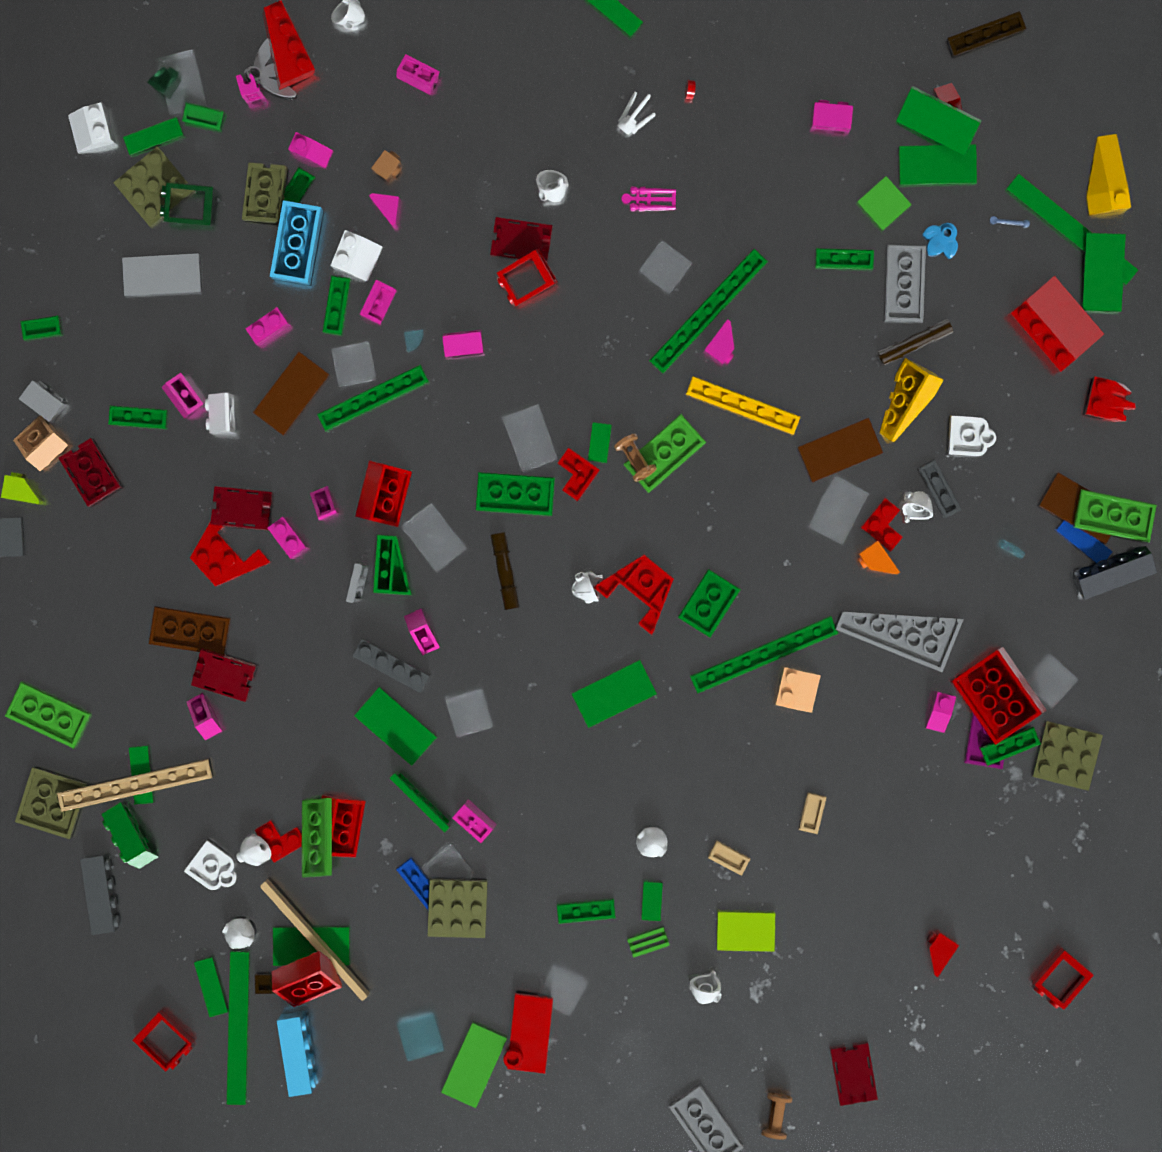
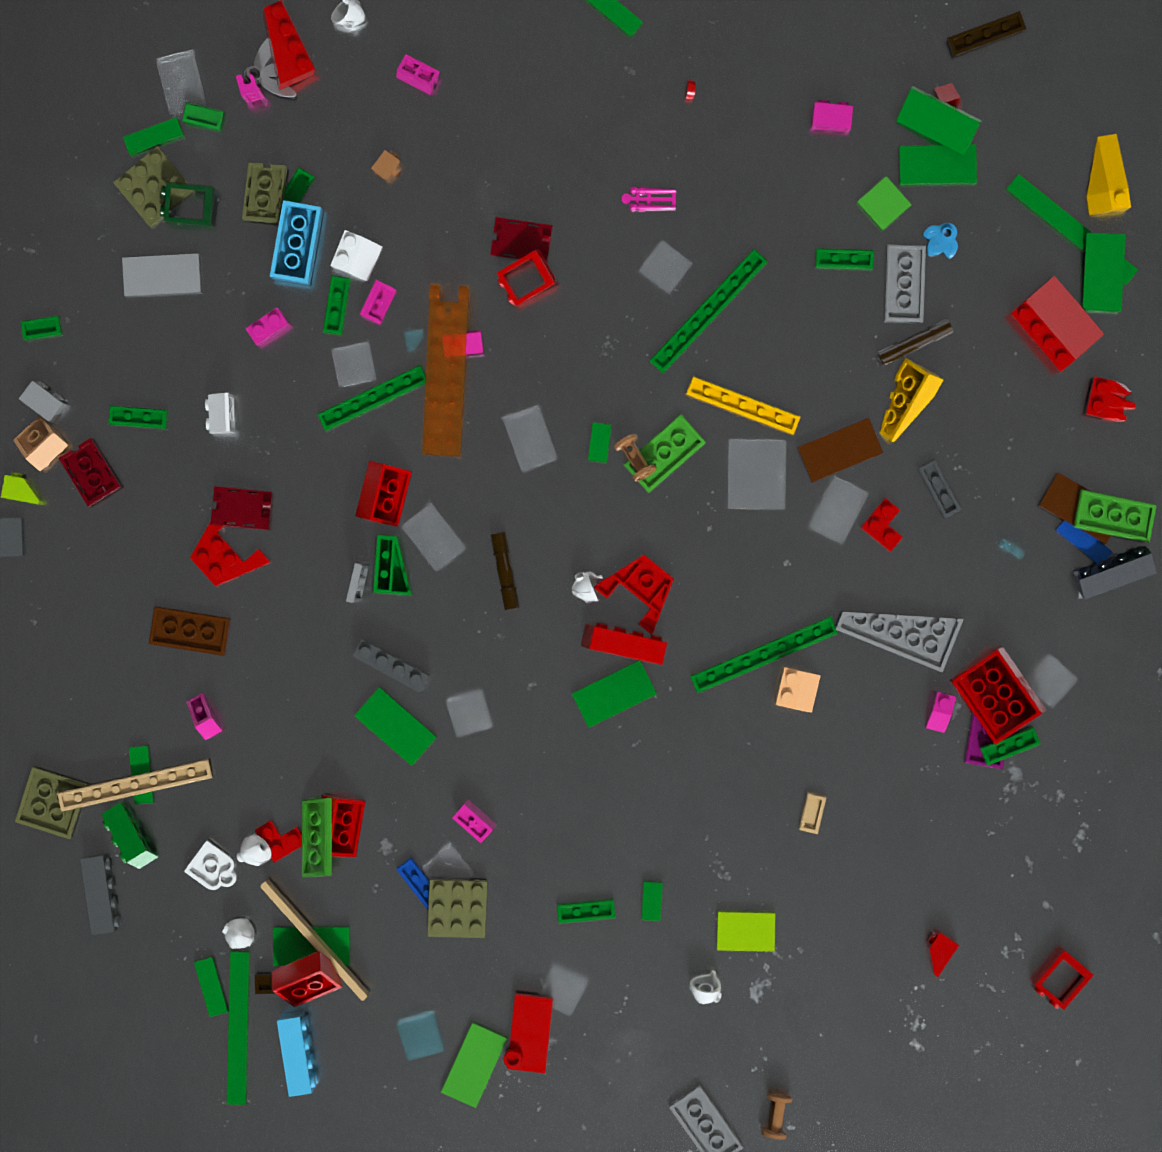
bright green tile [5,681,91,749] -> none
white slope [68,102,115,153] -> none
red window [132,1009,195,1072] -> none
clear green slope [147,67,182,99] -> none
dark pink brick [162,373,203,419] -> none
dark red piece [191,648,257,702] -> none
reddish brown tile [253,352,330,436] -> none
dark pink brick [268,517,308,559] -> none
dark pink slope [288,132,333,168] -> none
dark pink slope [310,486,339,521] -> none
dark pink slope [369,193,400,228] -> none
green tile [389,771,451,833] -> none
dark pink slope [404,609,440,655] -> none
green tile [476,472,555,516] -> none
white helmet [536,170,568,202] -> none
red plate [558,448,600,501] -> none
white plant [617,92,655,135] -> none
bright green tile [627,927,670,958] -> none
white helmet [636,827,667,857] -> none
green tile [678,569,741,638] -> none
dark pink slope [704,319,734,365] -> none
tan tile [708,840,750,876] -> none
dark red piece [830,1042,878,1106] -> none
orange slope [857,541,900,574] -> none
white helmet [902,491,933,523] -> none
white plate [947,416,996,456] -> none
sand blue hinge [990,216,1030,227] -> none
olive plate [1032,721,1103,791] -> none
none -> clear orange hinge [422,283,469,457]
none -> red wedge [581,623,667,665]
none -> clear piece [728,439,786,510]

